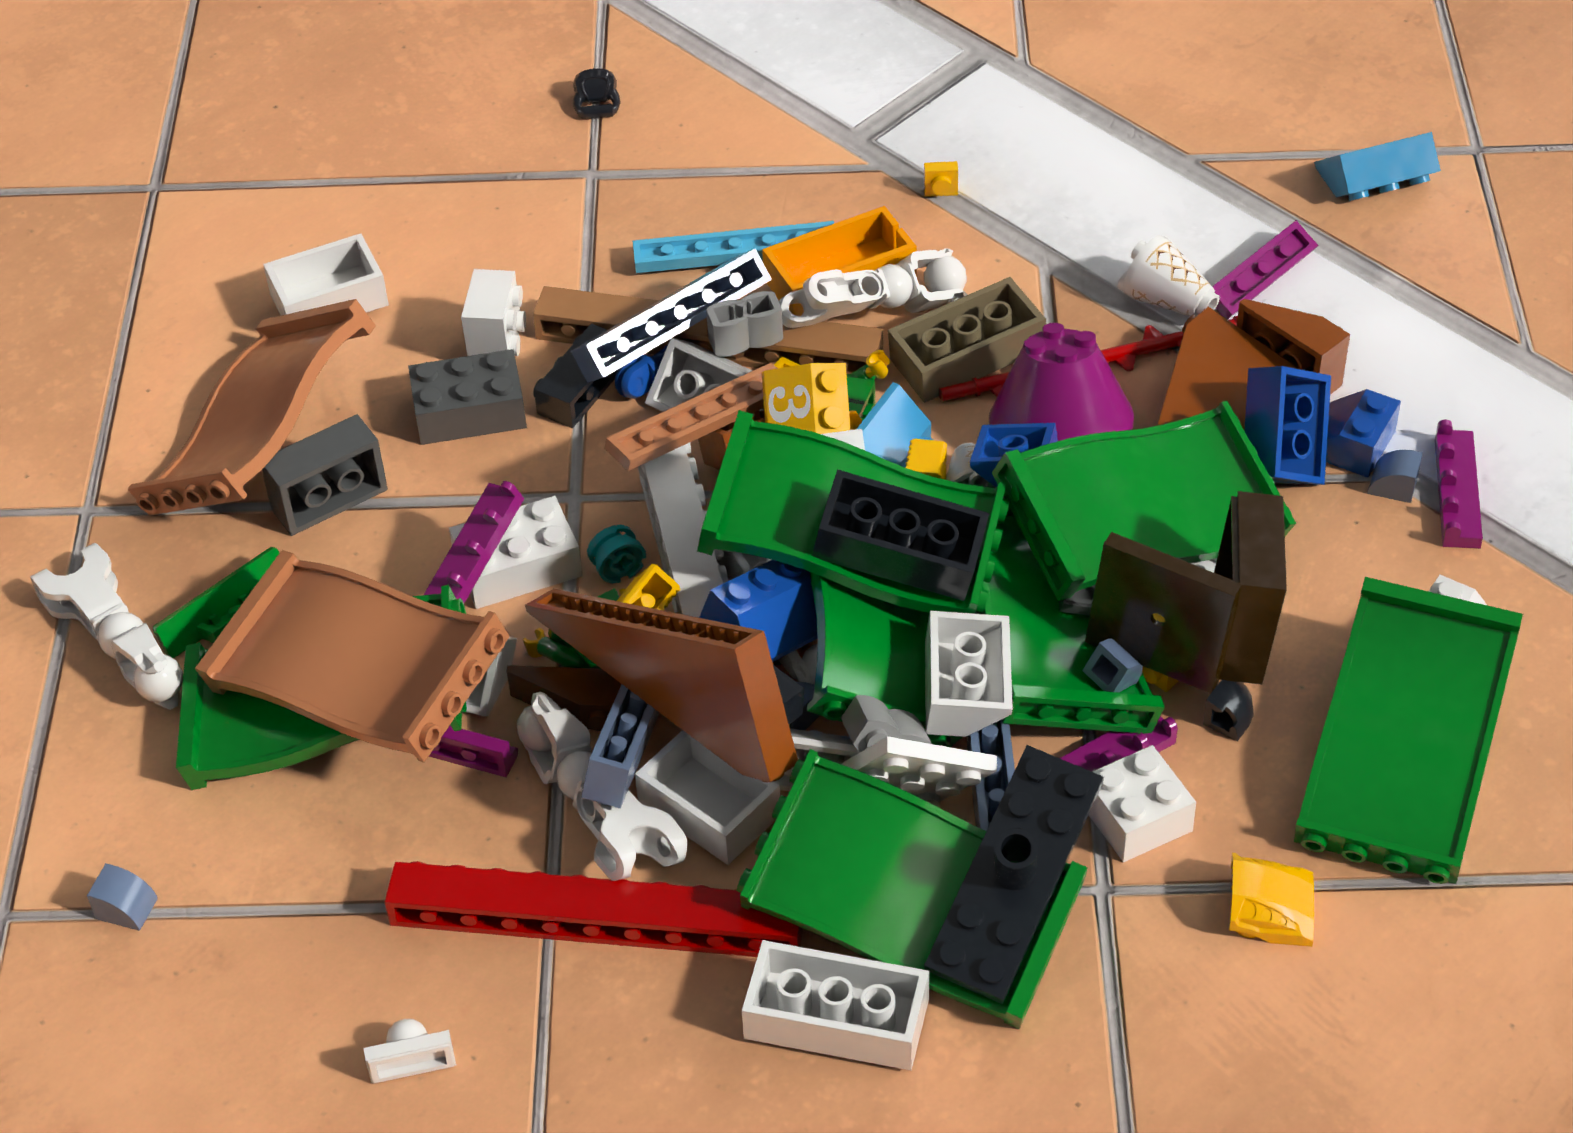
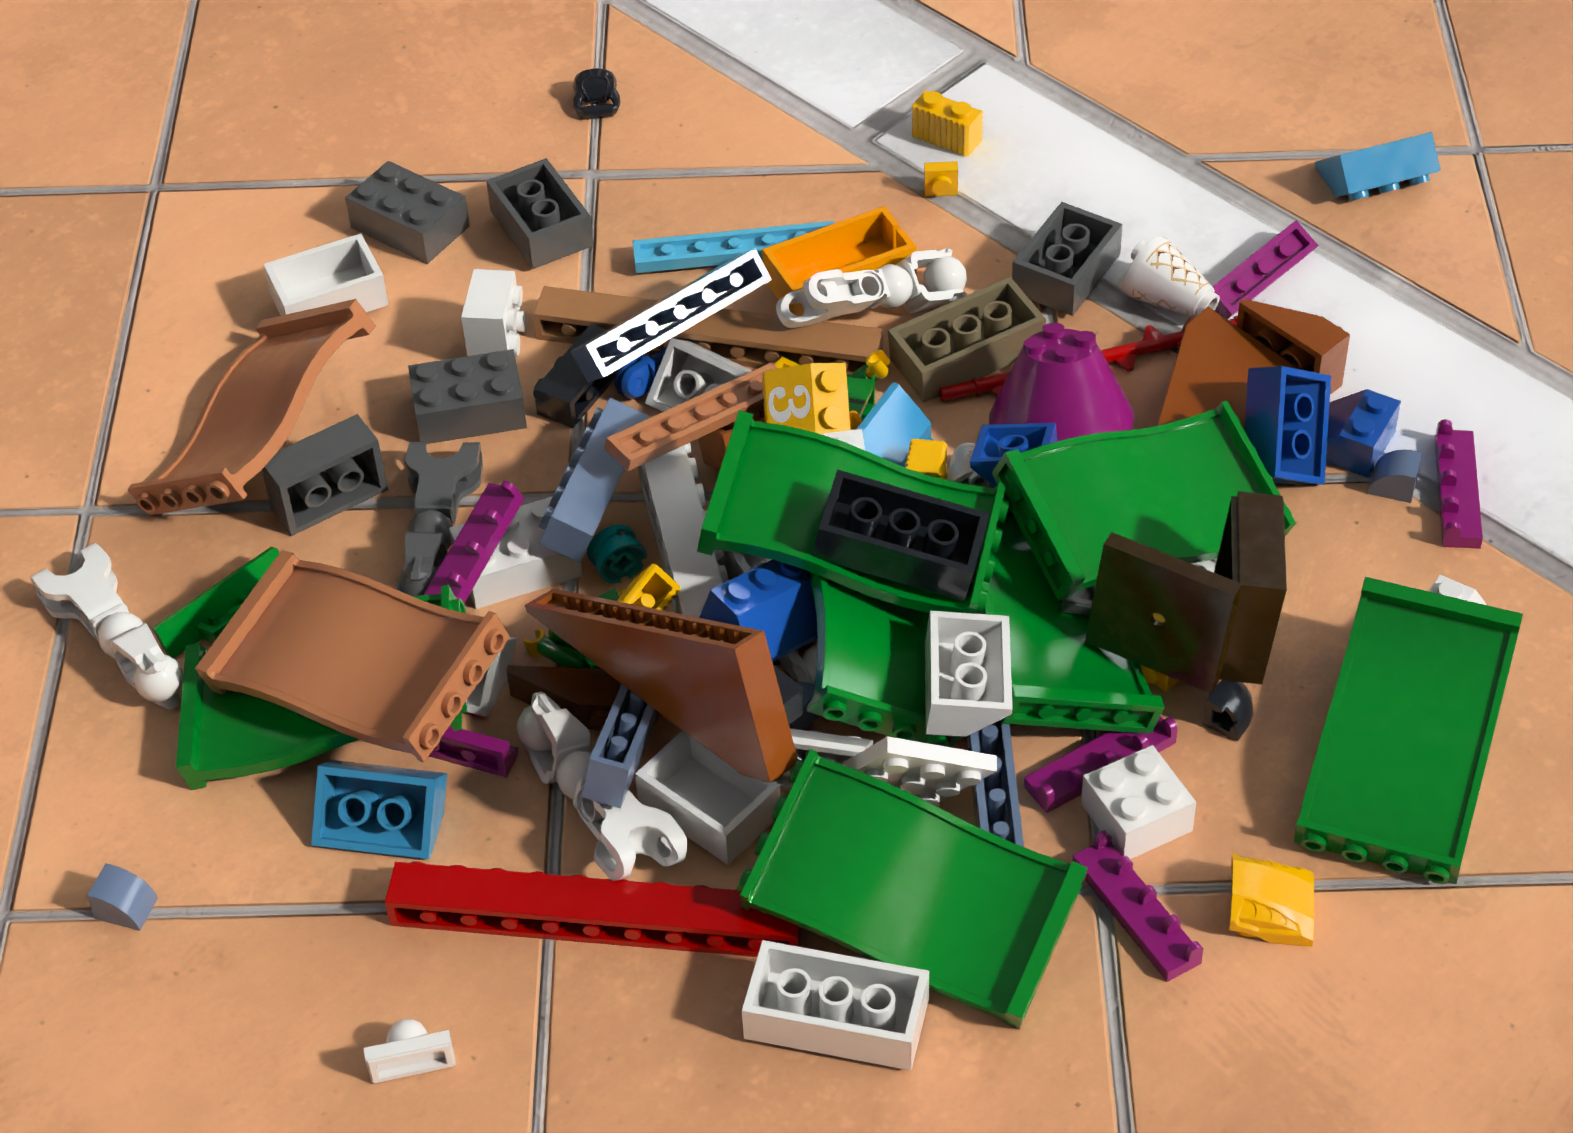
light grey brick [706,291,783,357] -> none
light grey brick [841,695,932,752] -> none
black plate [924,745,1104,1004] -> none
sand blue brick [1082,639,1143,692] -> none
none -> dark azure slope [311,760,447,859]
none -> dark grey brick [345,161,470,264]
none -> dark grey piece [396,442,483,596]
none -> dark grey brick [486,158,594,269]
none -> sand blue brick [538,398,649,563]
none -> yellow brick [912,90,983,157]
none -> dark grey brick [1012,201,1123,316]
none -> magenta hinge [1072,830,1203,982]

